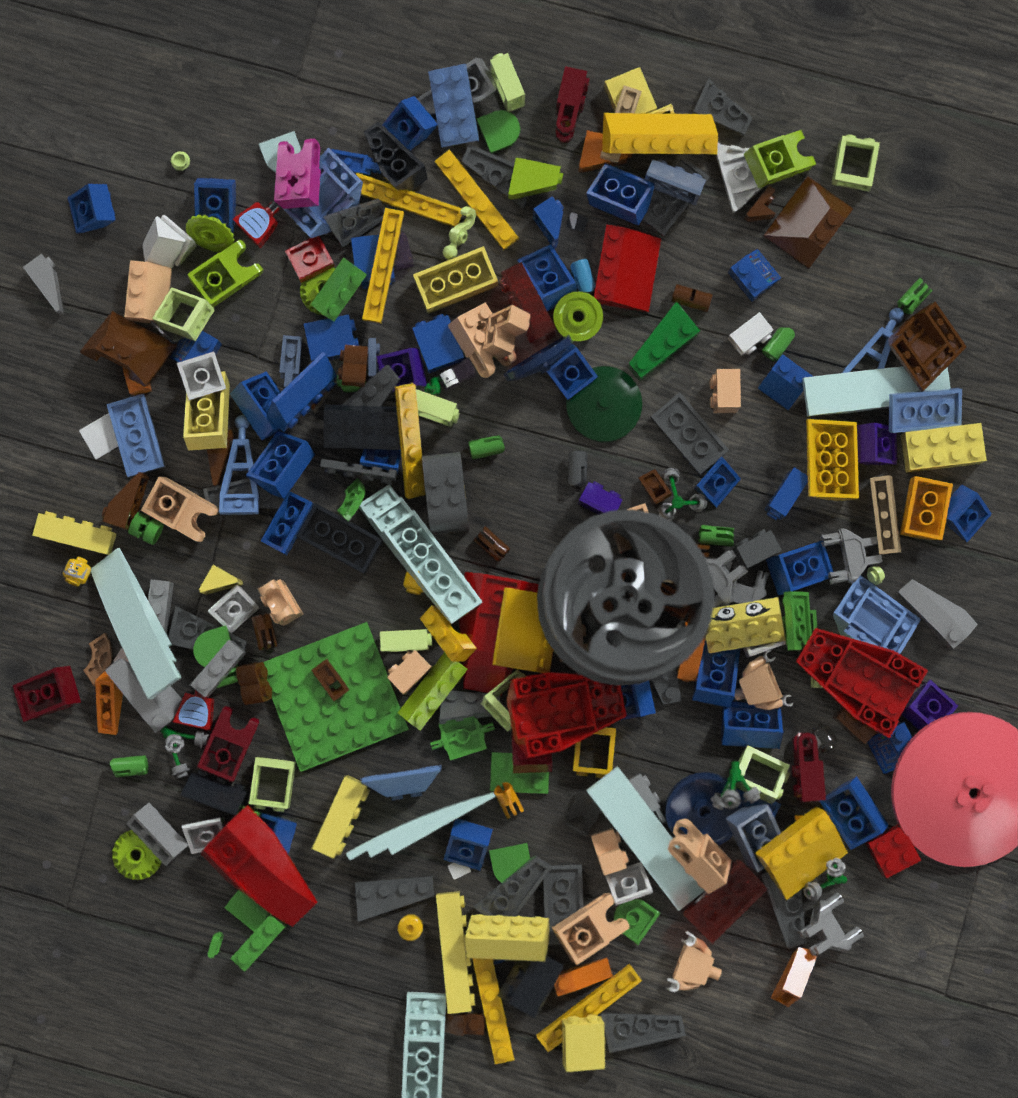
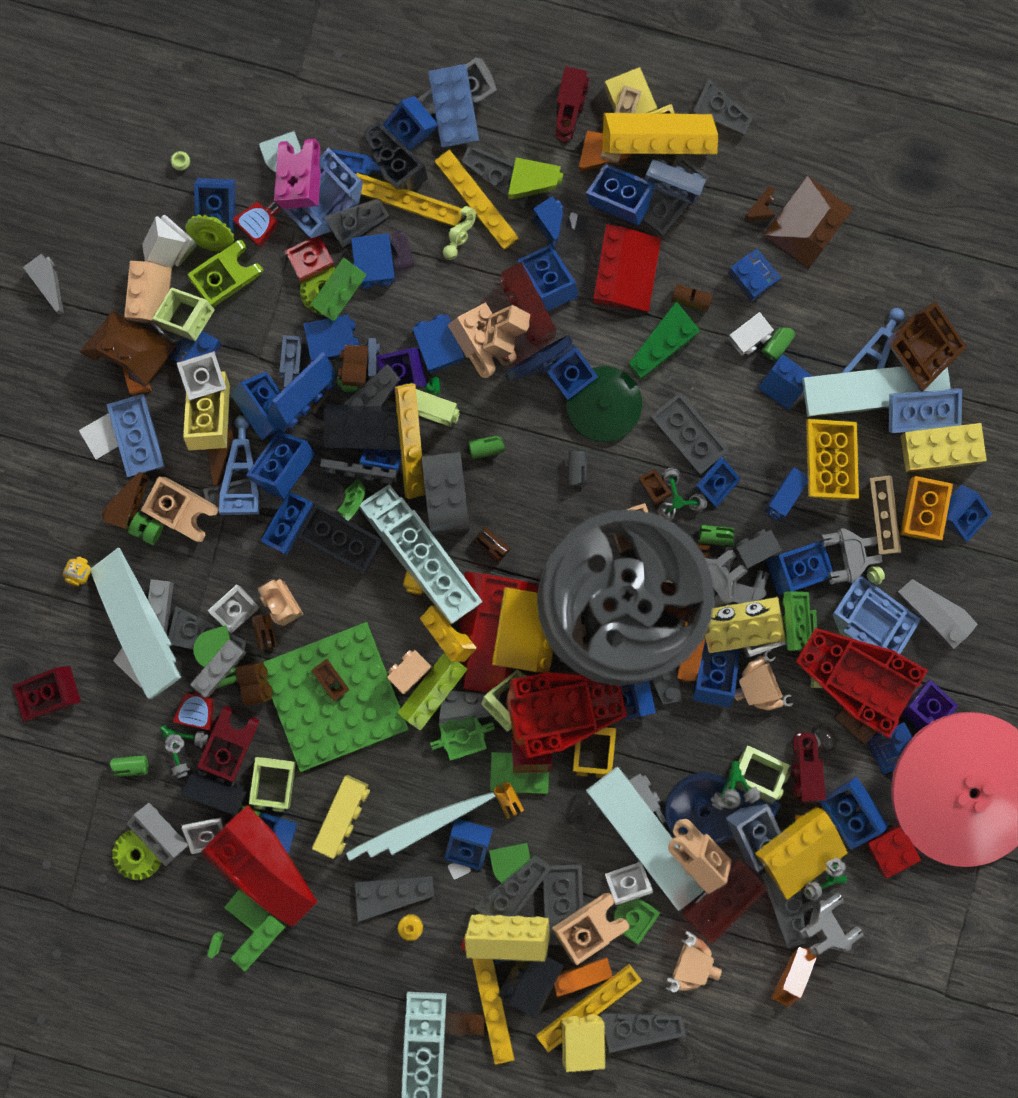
light yellow brick [33,511,117,555] -> none
blue slope [68,184,116,233] -> none
medium nougat tile [83,633,112,686] -> none
orange slope [95,671,123,735] -> none
light grey wedge [105,658,182,733] -> none
light yellow slope [199,565,243,595] -> none
medium blue slope [361,765,442,800] -> none
yellow plate [362,208,404,324] -> none
yellowish green window [380,629,432,652] -> none
light yellow brick [413,246,498,314] -> none
light yellow brick [436,891,475,1014] -> none
clear purple leg [438,358,477,390] -> none
bright green tile [477,110,520,154] -> none
yellowish green window [490,53,525,112] -> none
lime gear [554,291,603,341] -> none
dark azure arm [570,259,596,295] -> none
dark purple slope [578,481,623,515] -> none
light nougat brick [590,828,629,876] -> none
light nougat brick [710,369,741,413] -> none
white wing [716,142,764,213] -> none
blue slope [721,702,783,749] -> none
lime brick [743,130,816,188] -> none
yellowish green window [832,135,880,191] -> none
dark purple slope [857,423,897,465] -> none
bright green arm [897,278,933,314] -> none

